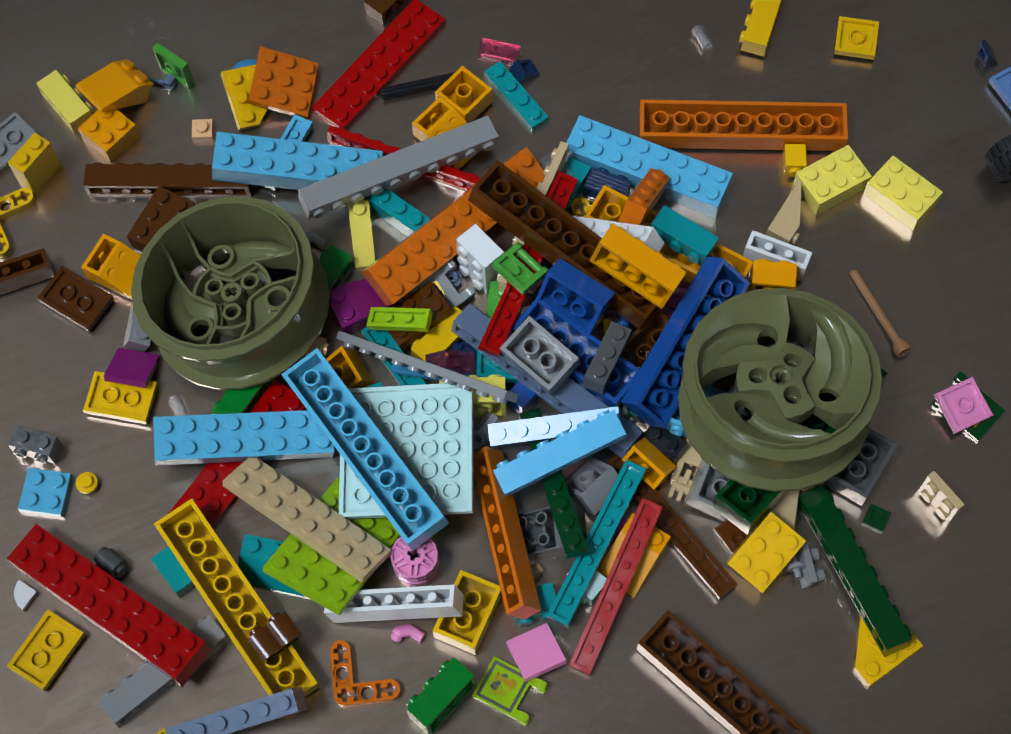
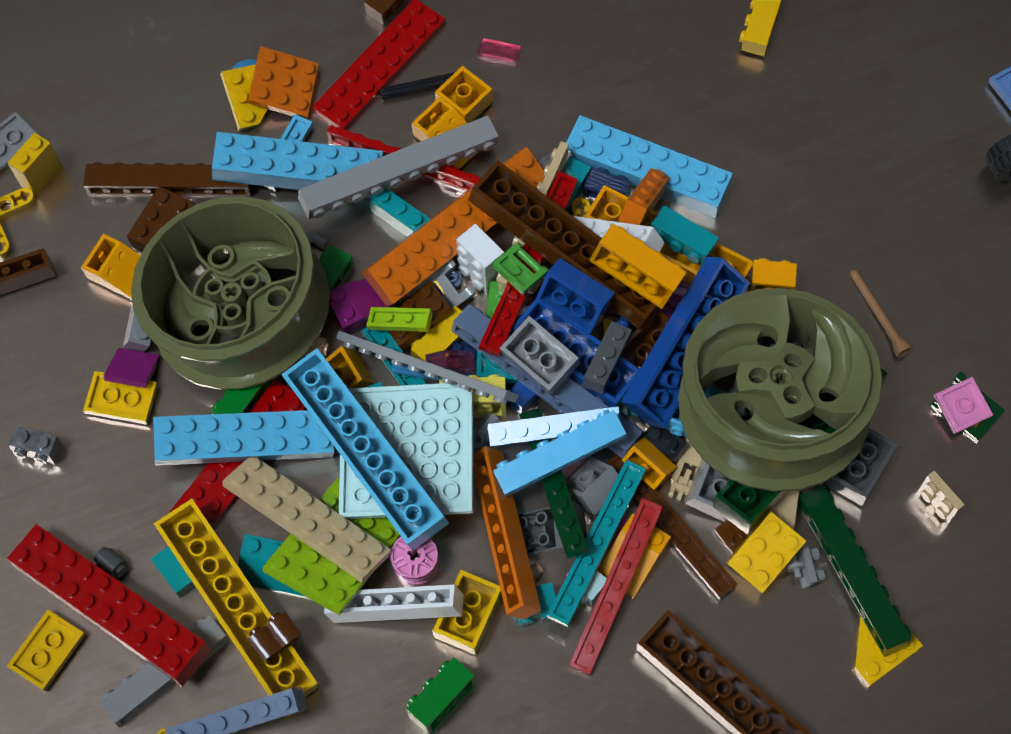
white tile [14,580,38,612] -> none
medium azure plate [18,468,73,518] -> none
light yellow brick [36,70,94,134] -> none
reddish brown plate [37,266,114,332] -> none
light orange slope [75,59,153,112] -> none
yellow plate [76,472,98,494] -> none
light orange brick [78,109,140,164] -> none
sand blue hand [148,74,177,90] -> none
bright green tile [152,43,195,89] -> none
clear pin [168,394,189,416] -> none
light nougat plate [192,119,214,141] -> none
orange beam [330,640,401,708] -> none
light yellow slope [348,200,376,269] -> none
bright pink arm [391,624,426,643] -> none
lime flag [472,656,548,726] -> none
teal plate [484,61,549,132] -> none
bright pink tile [506,623,567,682] -> none
dark blue slope [509,59,540,84] -> none
orange brick [639,99,848,151] -> none
clear pin [692,24,714,51] -> none
white brick [743,230,812,282] -> none
tan slope [766,182,802,245] -> none
yellow brick [782,144,807,177] -> none
light yellow brick [793,144,872,216] -> none
yellow plate [834,16,879,60] -> none
dark green tile [861,504,891,534] -> none
light yellow brick [863,156,943,231] -> none
dark blue slope [977,40,998,68] -> none

